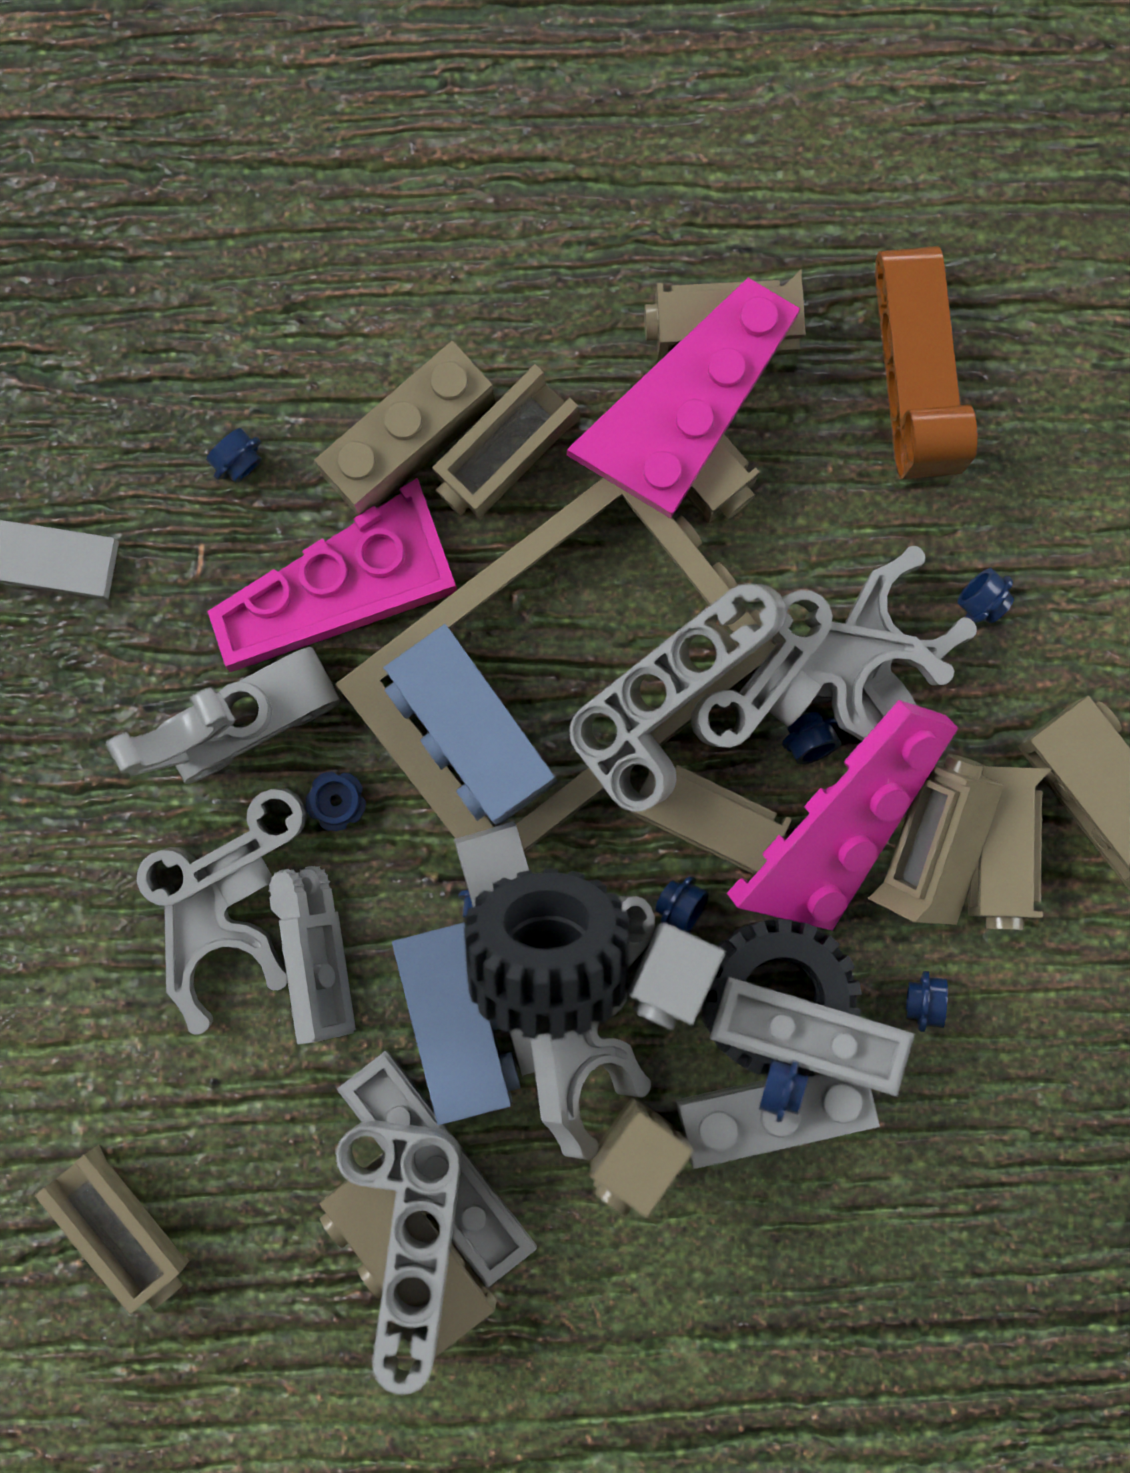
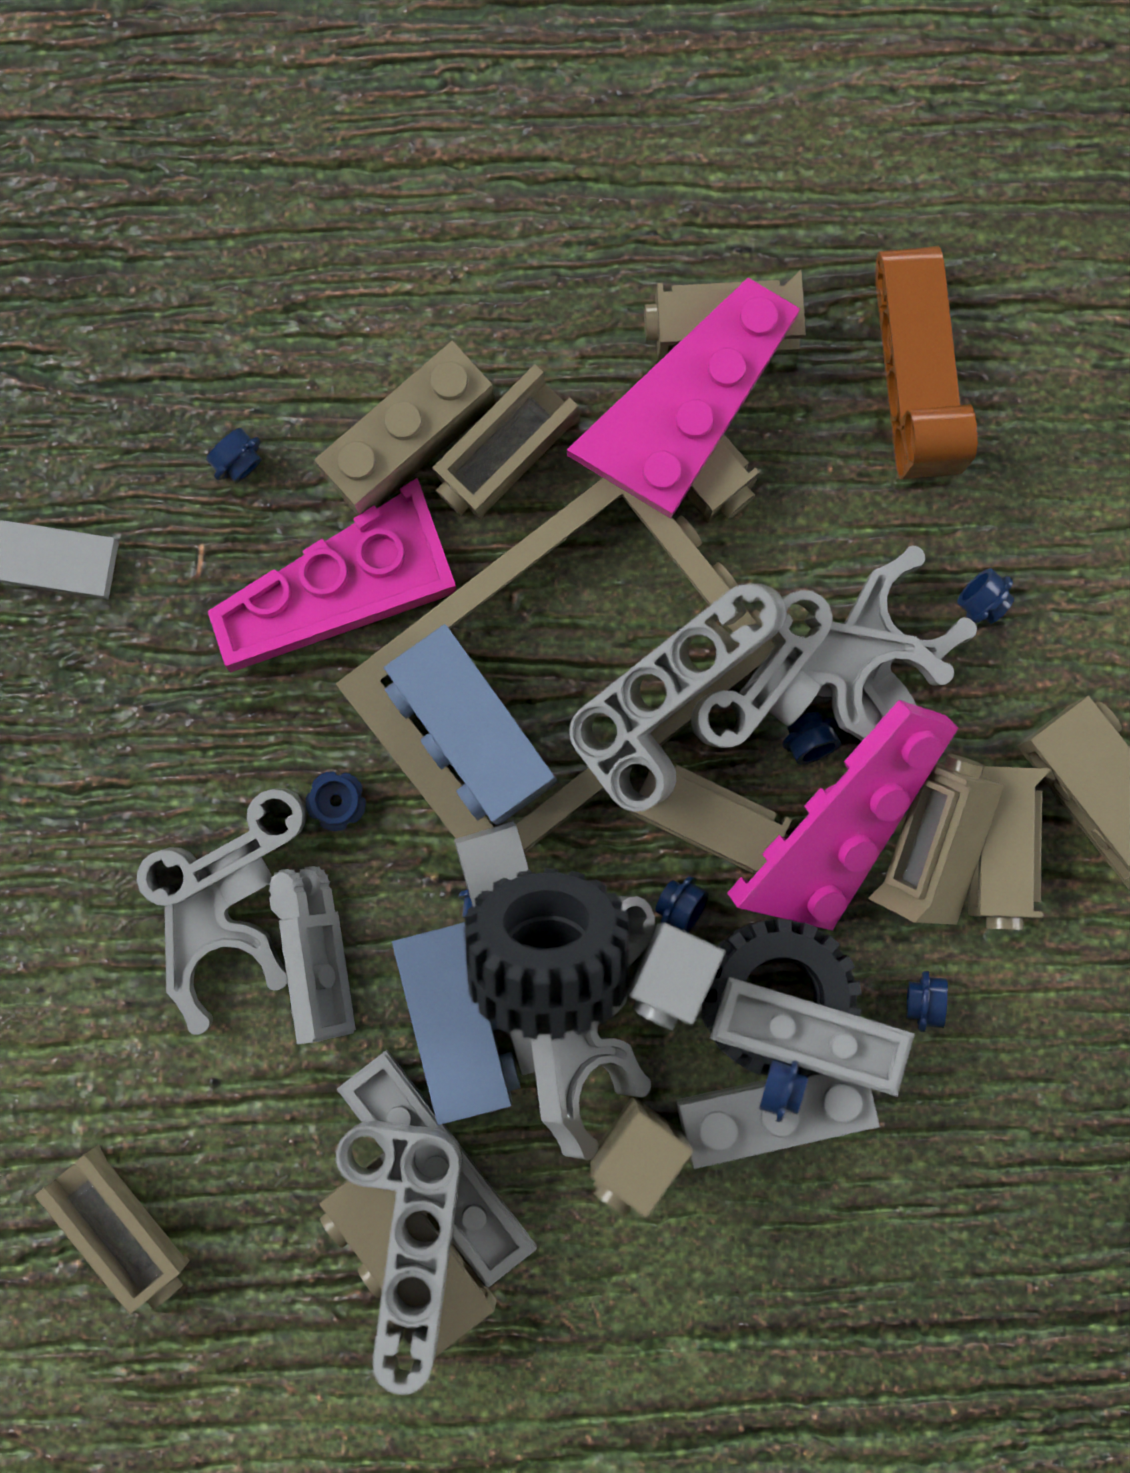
light grey piece [106,647,341,784] -> none

